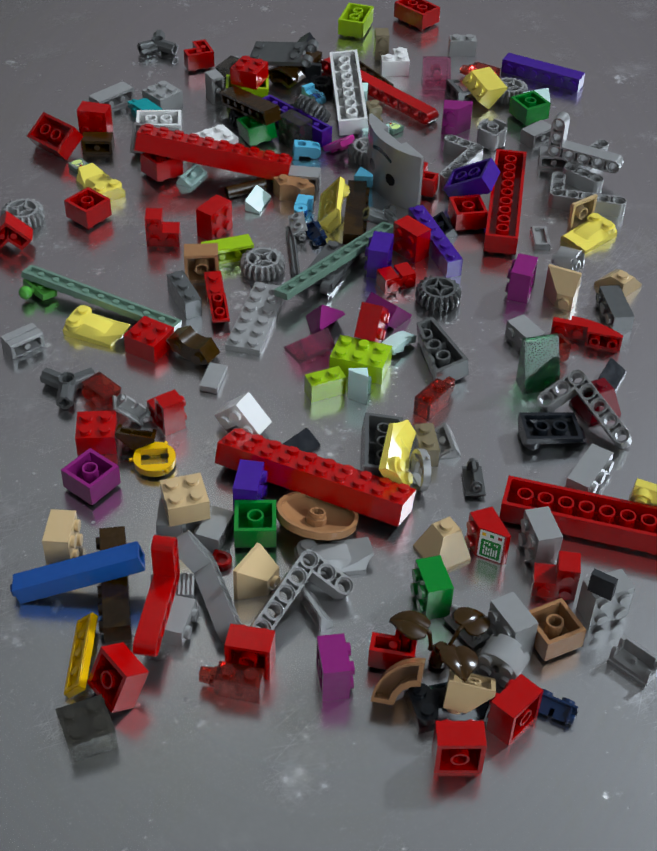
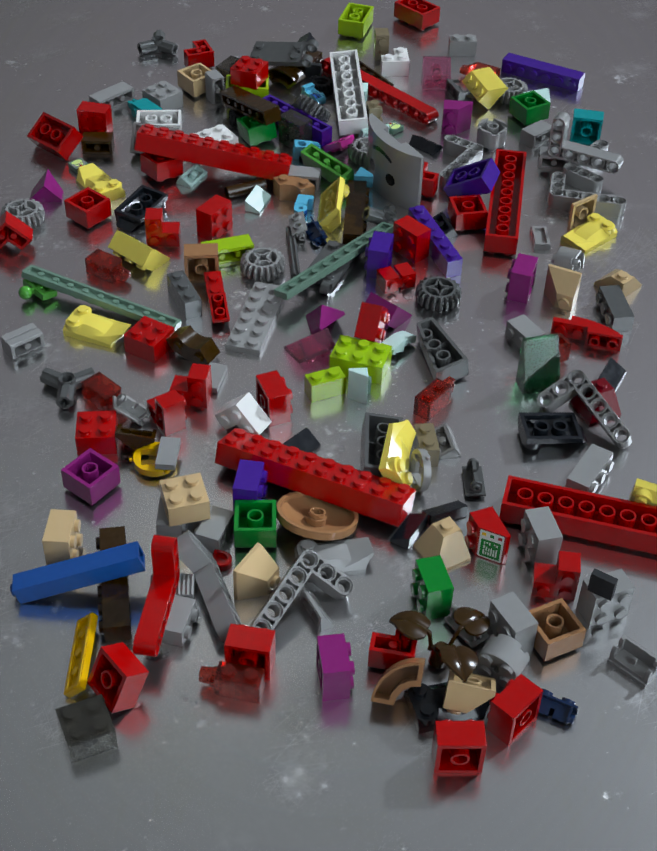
none -> magenta slope [30,169,64,202]
none -> clear red hinge [85,249,131,283]
none -> light yellow slope [108,230,170,271]
none -> black slope [114,185,168,232]
none -> light grey tile [155,437,181,470]
none -> red brick [170,363,212,408]
none -> tan brick [177,63,211,97]
none -> red brick [256,370,293,427]
none -> bright green brick [300,143,354,185]
none -> black slope [390,513,429,550]
none -> black slope [409,135,443,155]
none -> black slope [422,500,468,526]
none -> teal brick [569,108,604,145]

